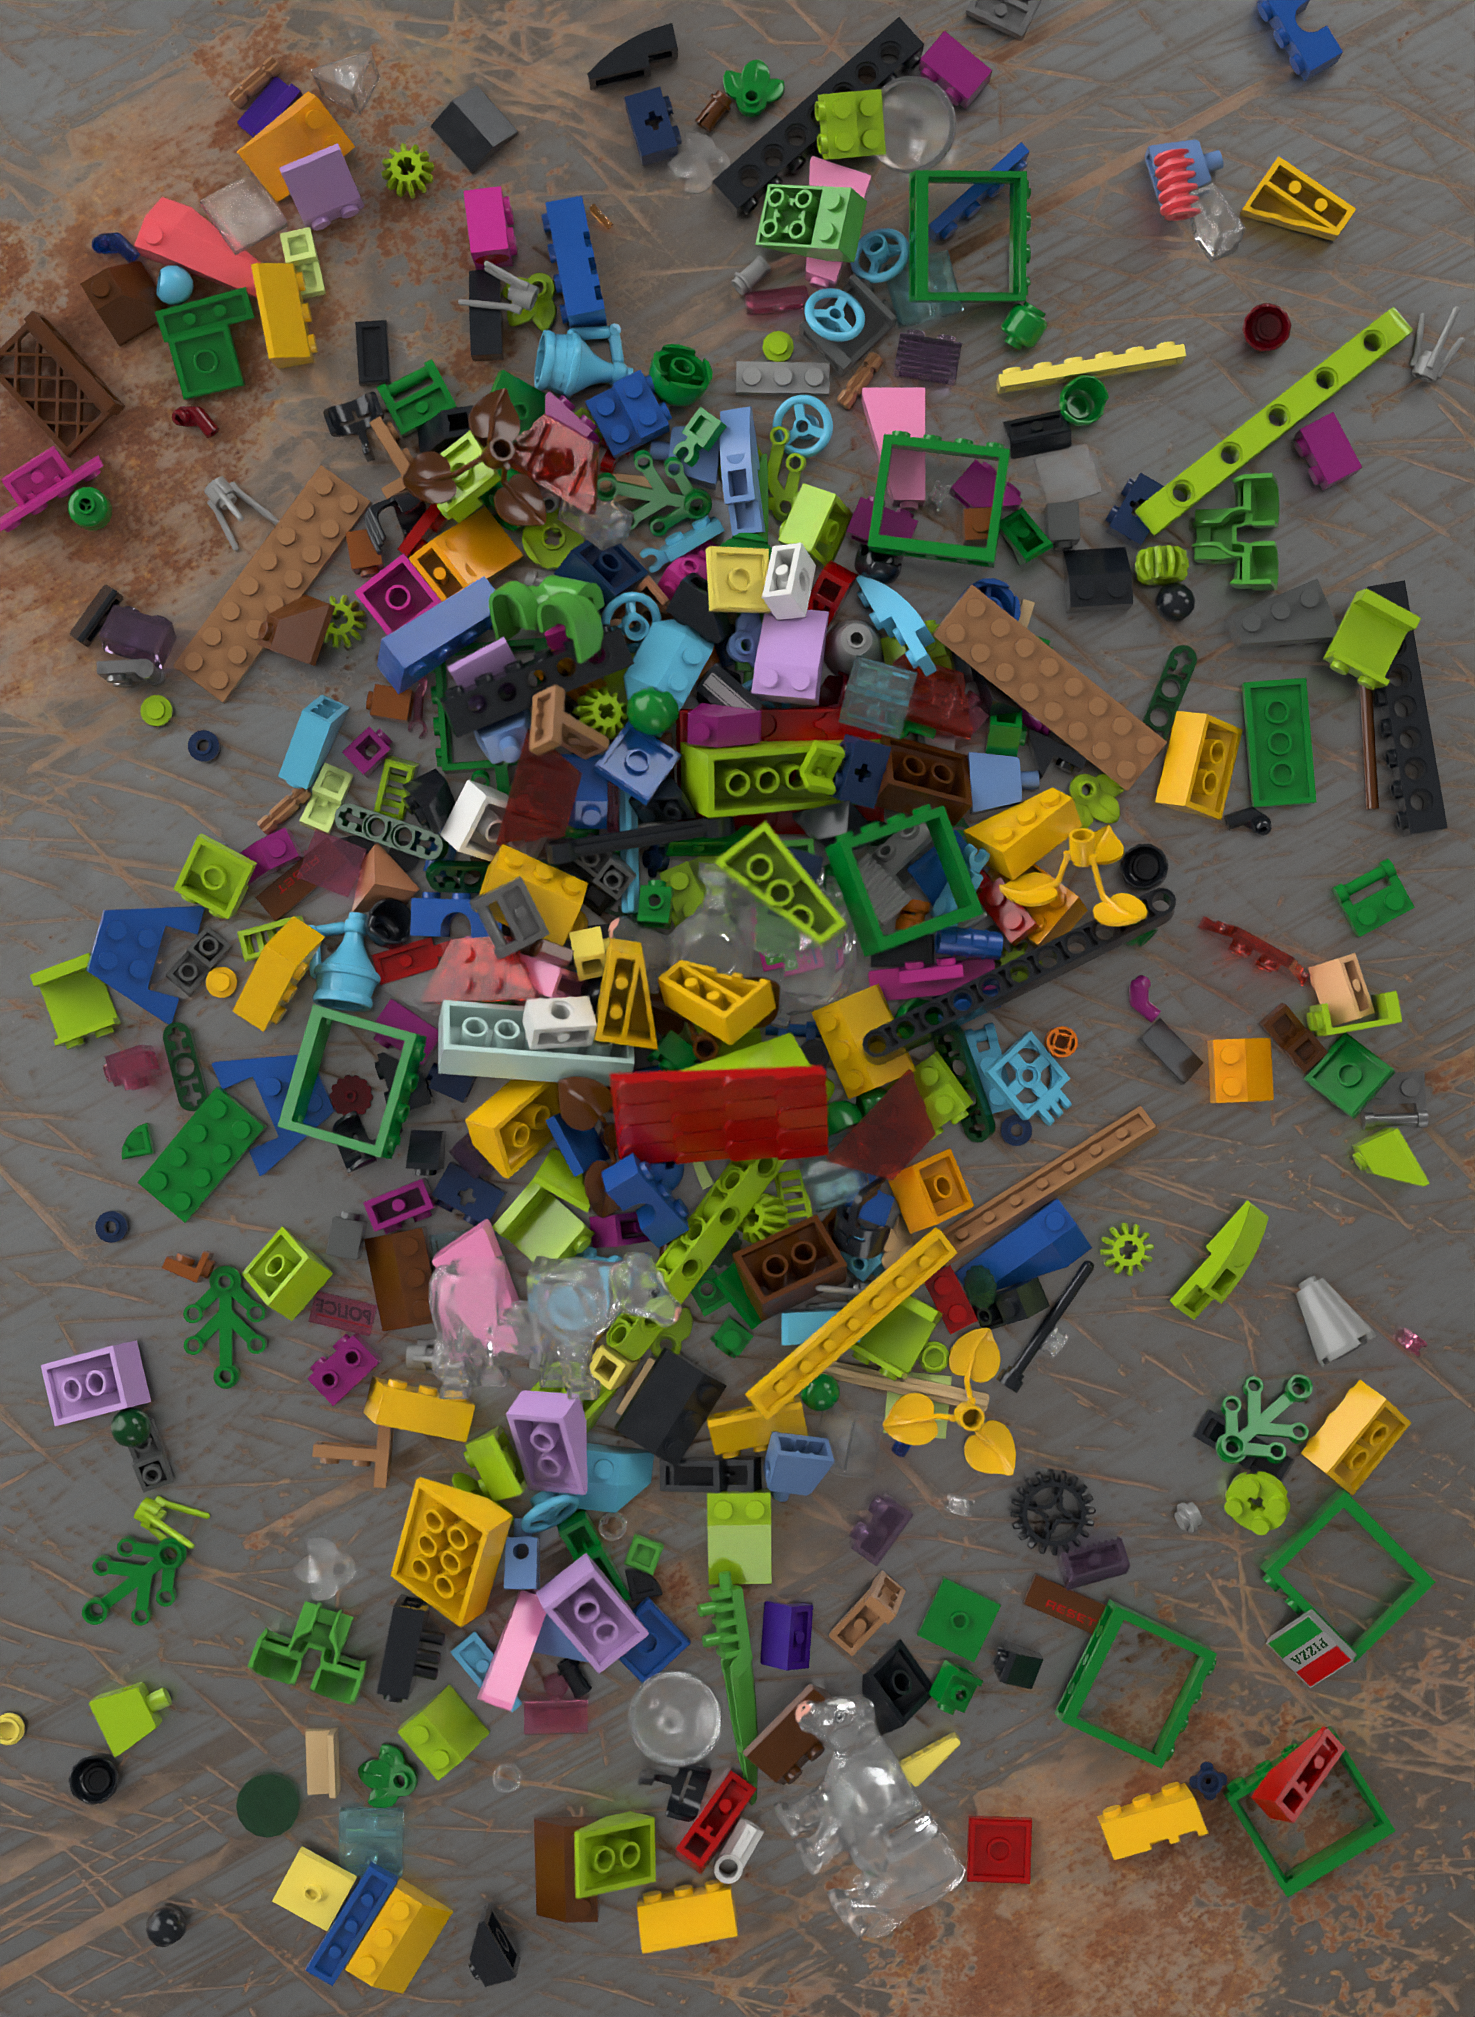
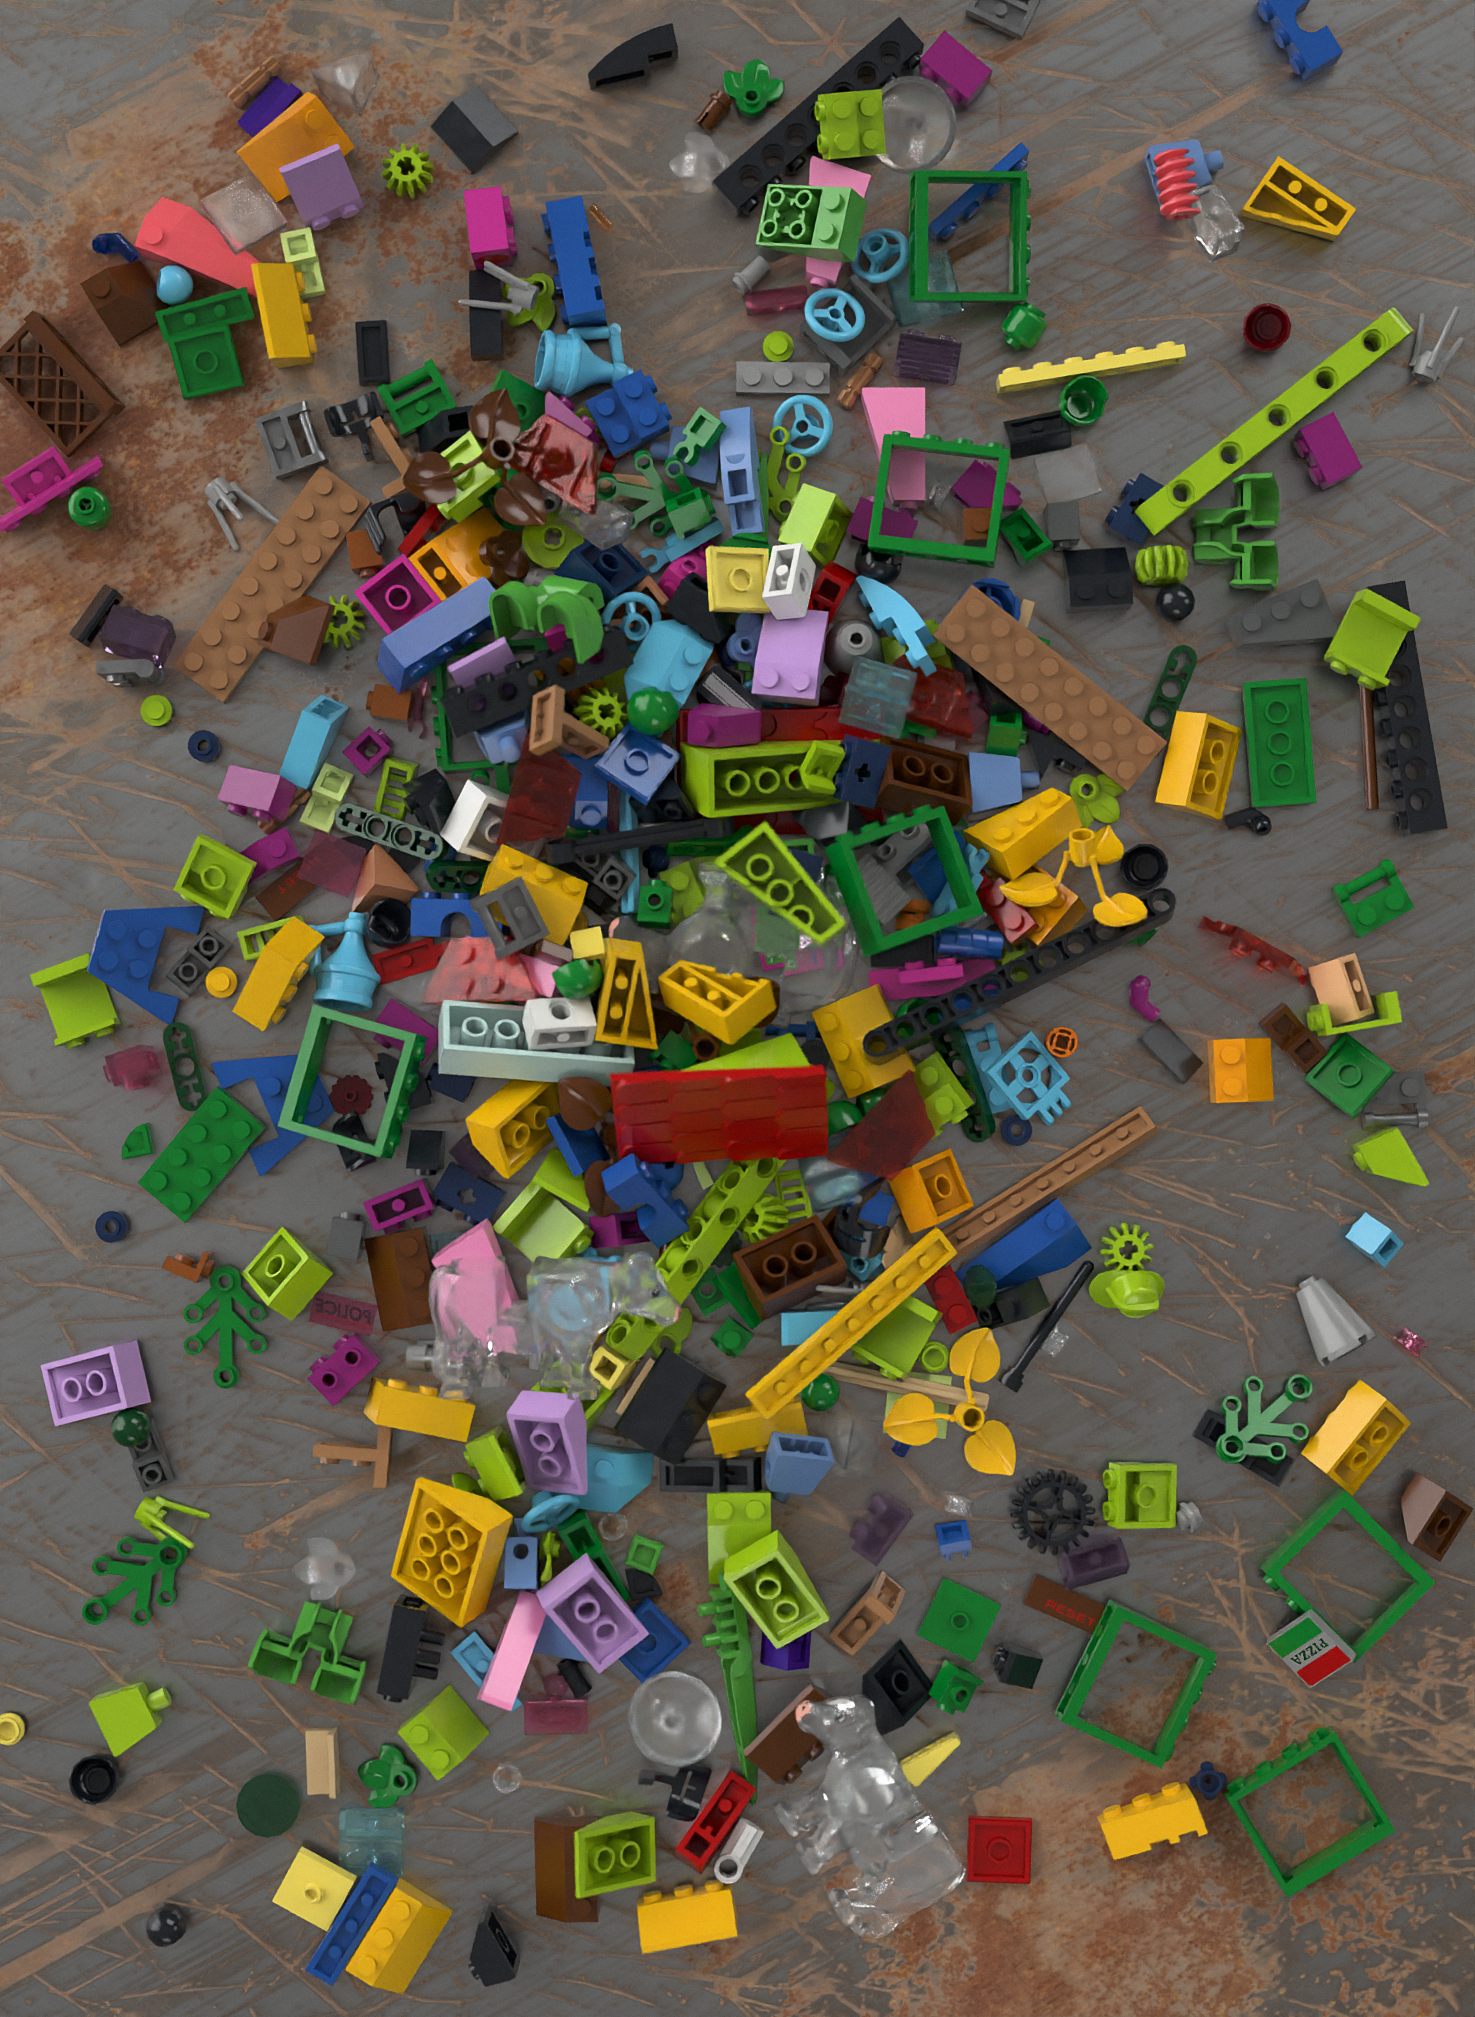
dark red arm [172,406,219,439] -> none
dark blue brick [624,87,682,166] -> none
green cylinder [648,344,713,406] -> none
lime slope [1170,1200,1269,1320] -> none
lime plate [1224,1471,1290,1535] -> none
red slope [1251,1726,1346,1823] -> none
none -> brick [217,765,297,823]
none -> flat silver plate [254,401,329,480]
none -> reddish brown plate [479,530,529,588]
none -> lime plate [539,1531,562,1588]
none -> green hair [552,959,604,999]
none -> green brick [664,487,716,540]
none -> lime slope [724,1530,830,1649]
none -> blue tile [935,1520,972,1560]
none -> lime piece [1089,1270,1165,1319]
none -> lime plate [1102,1462,1177,1529]
none -> medium azure brick [1345,1212,1404,1268]
none -> reddish brown slope [1401,1473,1473,1562]

